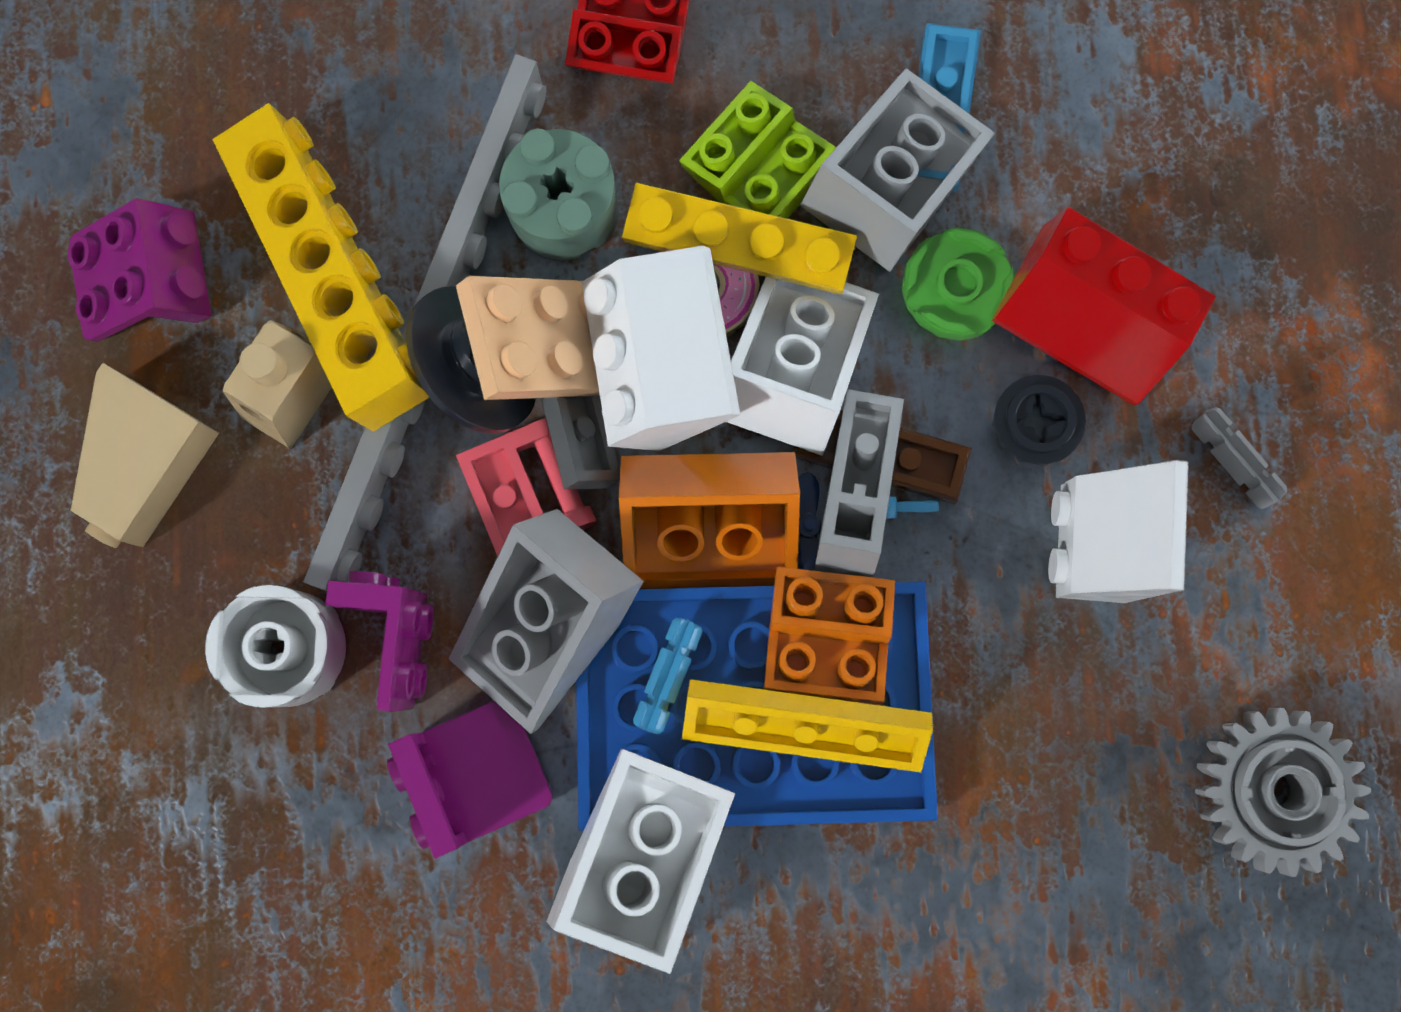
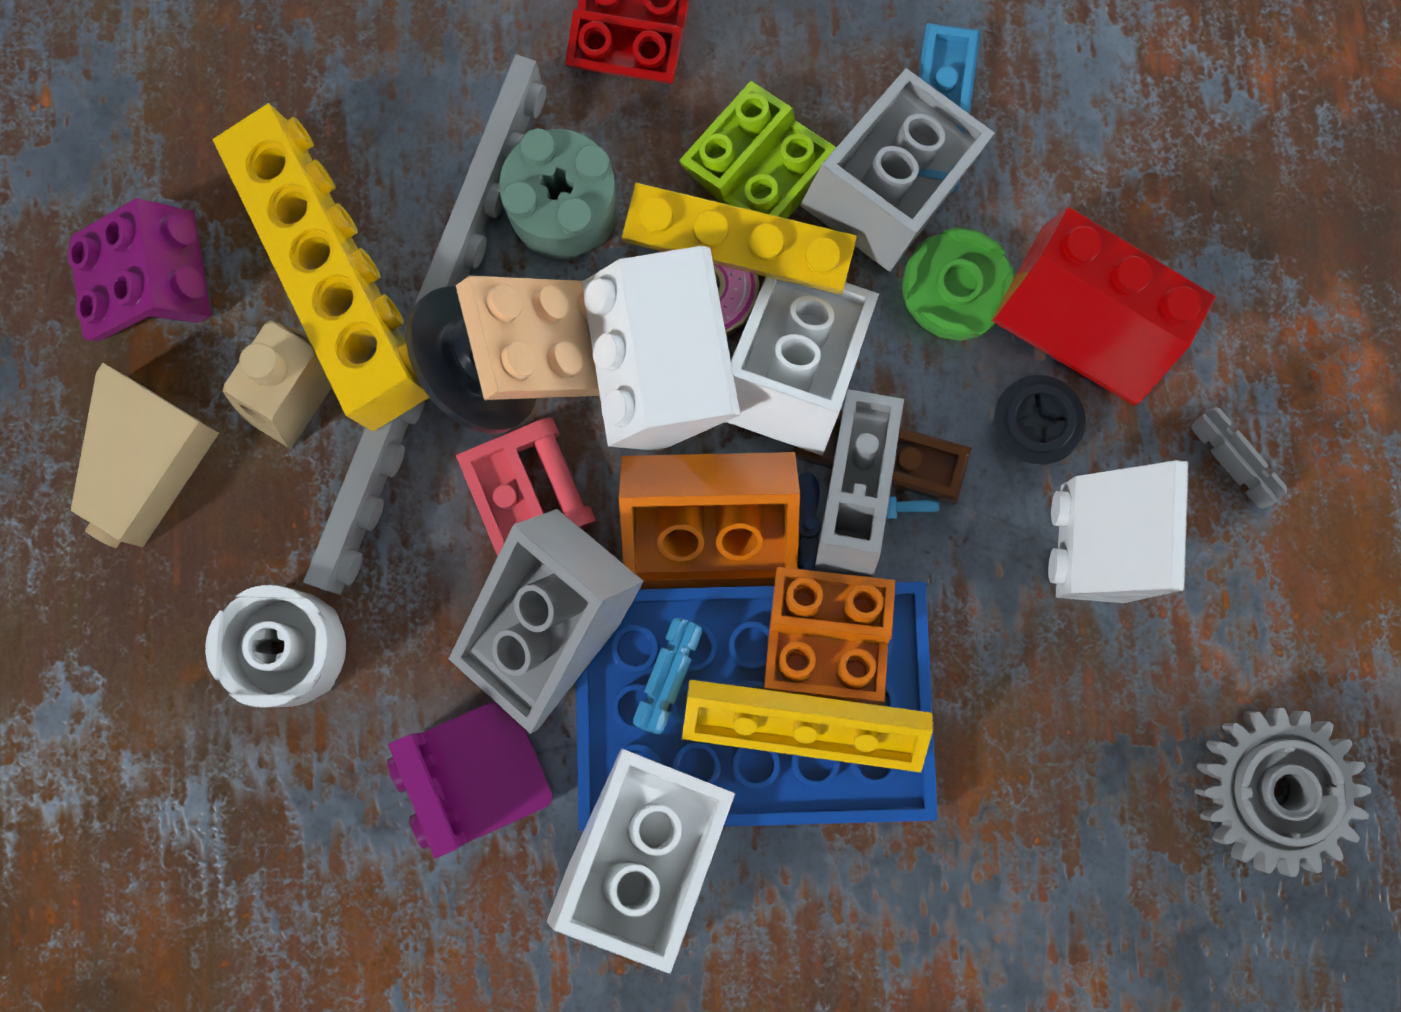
magenta bracket [325,571,434,712] -> none
dark grey plate [541,396,620,490] -> none

